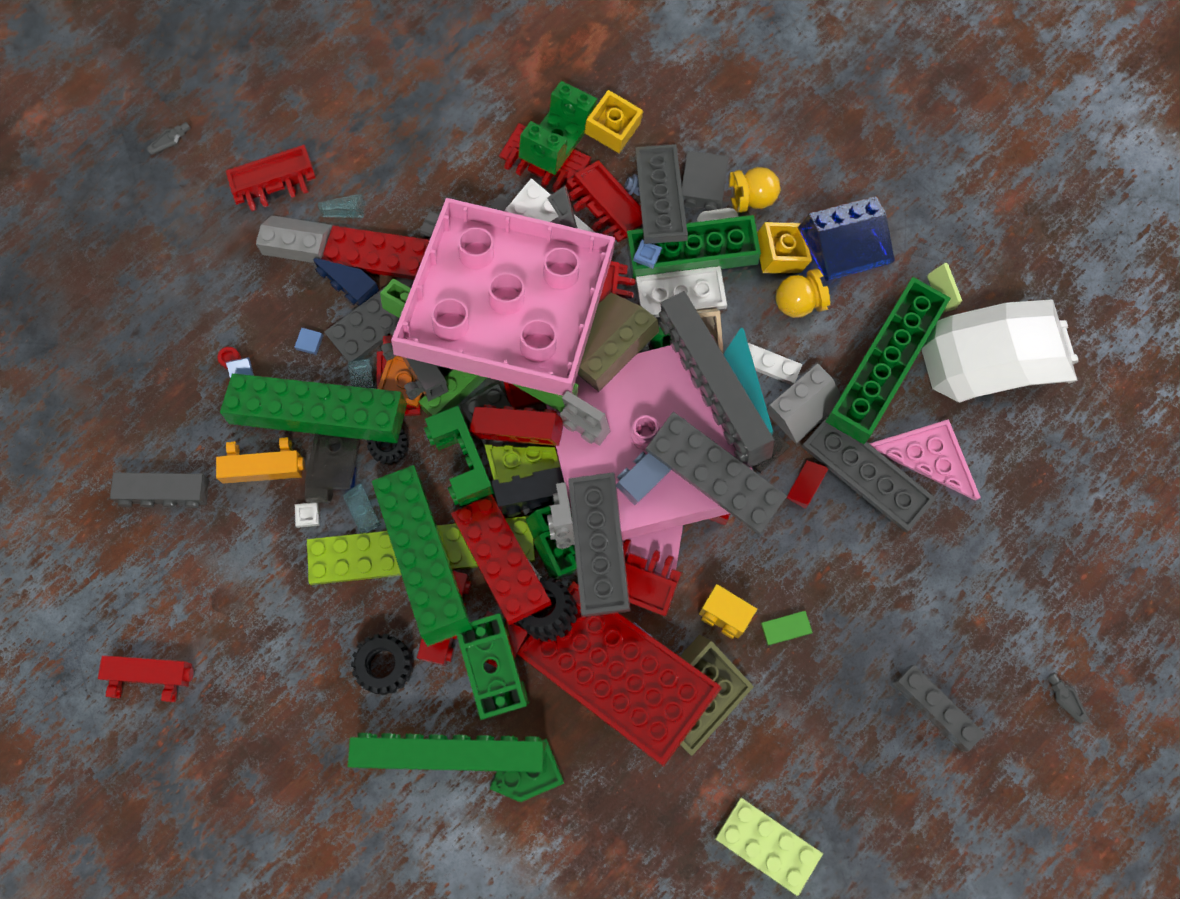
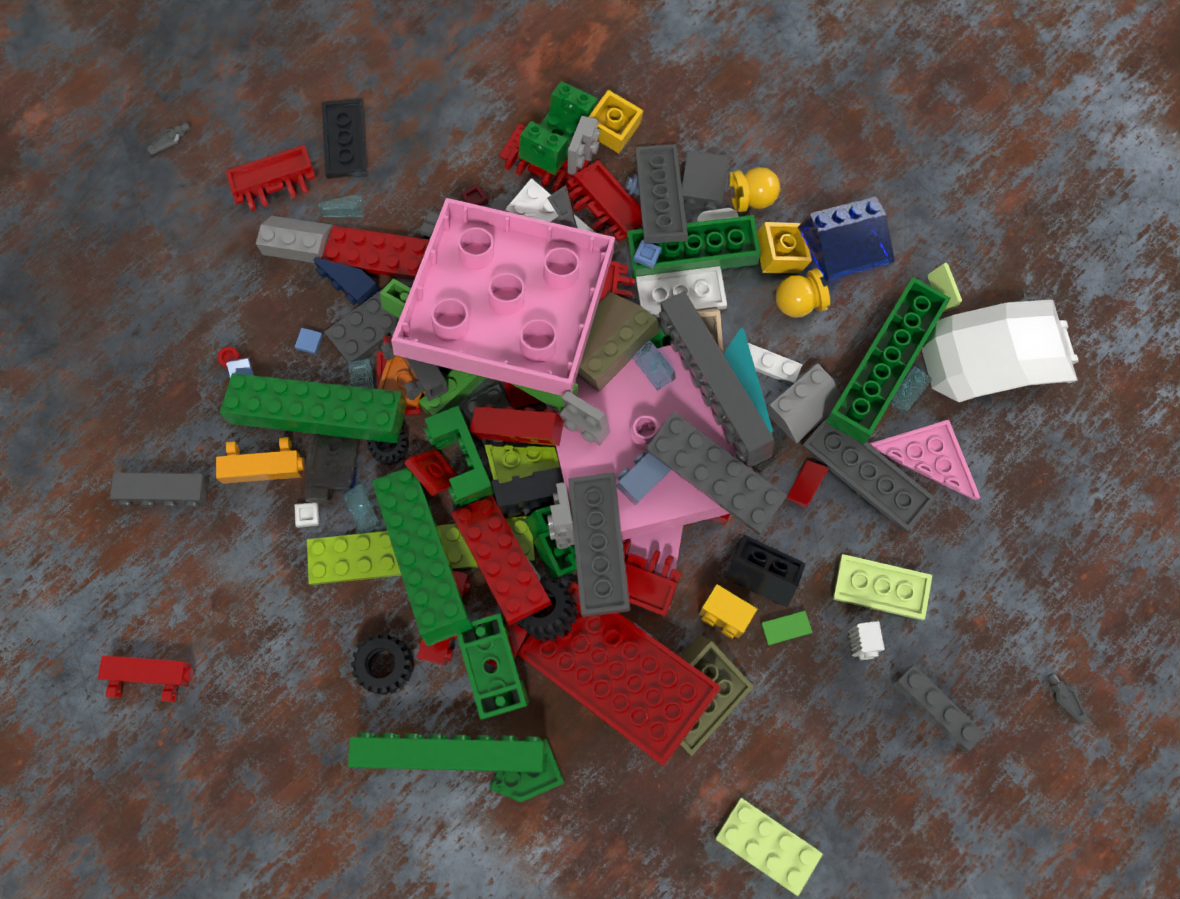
none -> black tile [322,98,368,179]
none -> red tile [405,449,458,496]
none -> dark red tile [460,184,489,206]
none -> light grey plate [568,116,600,175]
none -> clear light blue slope [632,340,676,391]
none -> black slope [724,535,806,607]
none -> yellowish green plate [833,554,932,621]
none -> white brick [848,621,884,660]
none -> clear light blue tile [890,366,932,414]

